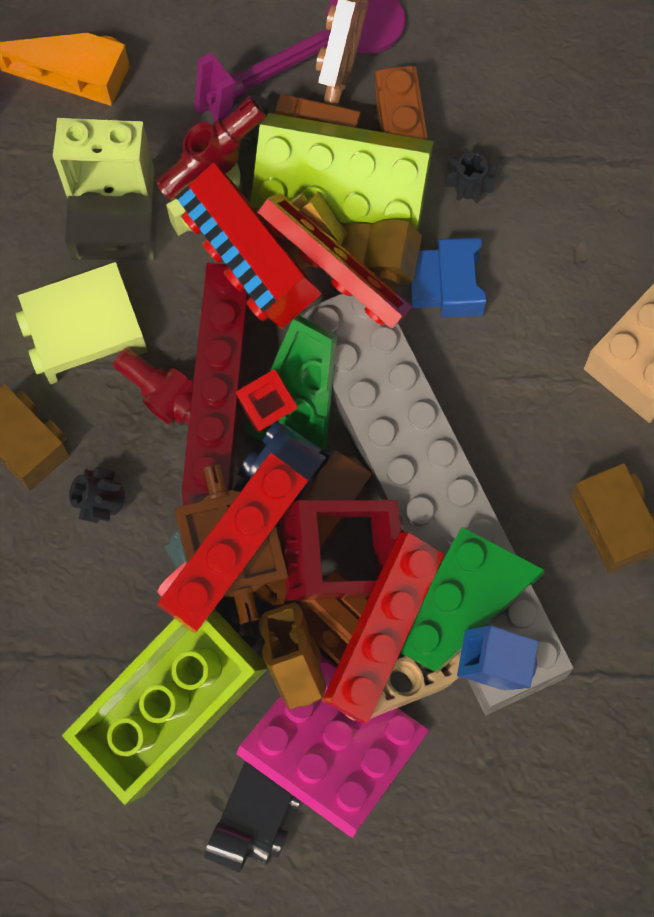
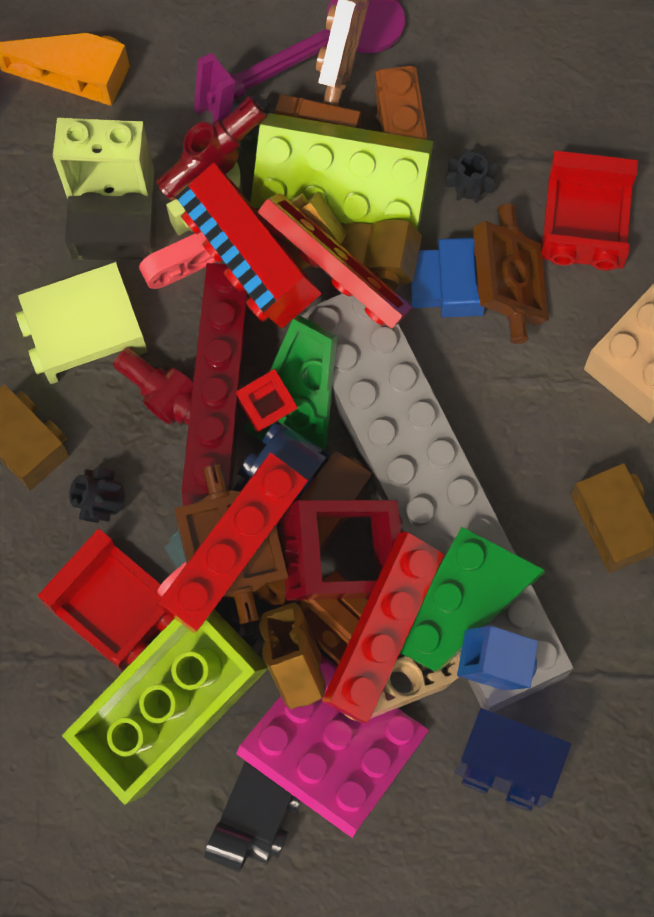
none -> red panel [37,528,174,672]
none -> coral beam [139,232,216,289]
none -> clear blue brick [454,708,571,812]
none -> reddish brown plate [473,203,549,344]
none -> red panel [541,150,638,271]

